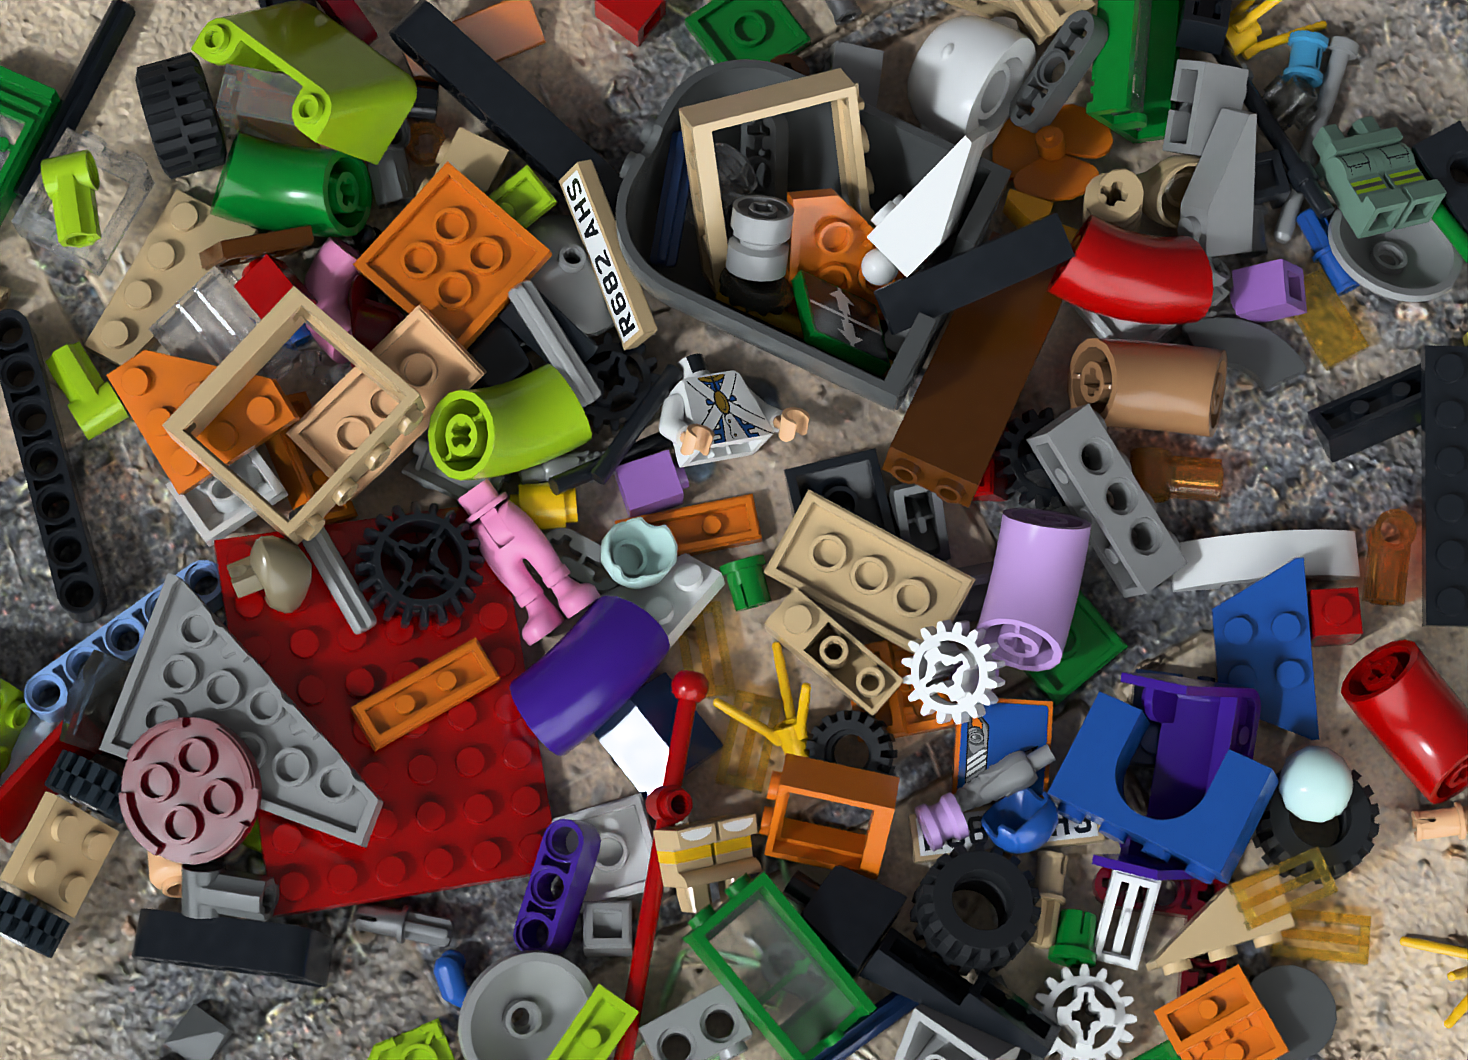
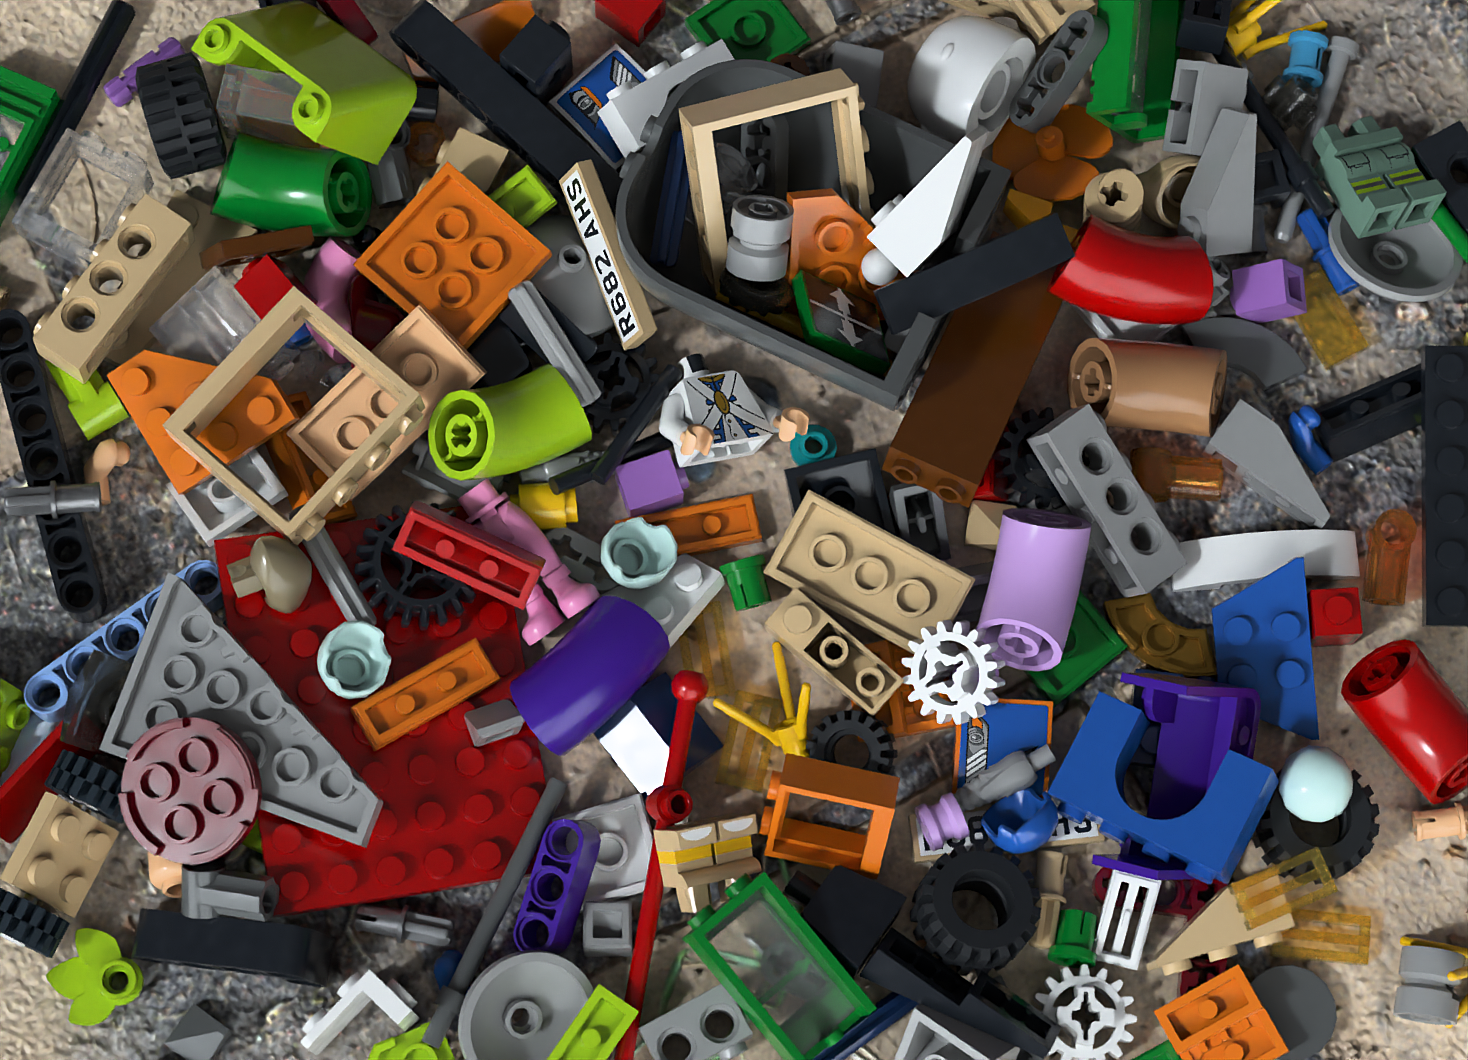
lime piece [41,149,102,248] -> none
none -> flat silver axle [4,480,102,519]
none -> tan brick [33,193,195,384]
none -> lime plate [46,928,144,1026]
none -> light nougat arm [84,438,130,506]
none -> medium lavender axle [103,37,186,107]
none -> white bracket [300,969,420,1055]
none -> light aqua hair [317,620,392,699]
none -> red slope [392,500,546,610]
none -> dark grey bar [421,777,568,1049]
none -> light grey slope [464,700,525,747]
none -> black brick [499,14,573,107]
none -> slope [547,43,669,170]
none -> white arch [597,39,734,159]
none -> teal plate [790,424,837,466]
none -> tan slope [964,500,1017,550]
none -> pearl gold tile [1102,593,1217,679]
none -> light grey slope [1202,399,1331,529]
none -> blue arm [1288,405,1334,476]
none -> light grey wheel [1393,946,1465,1025]

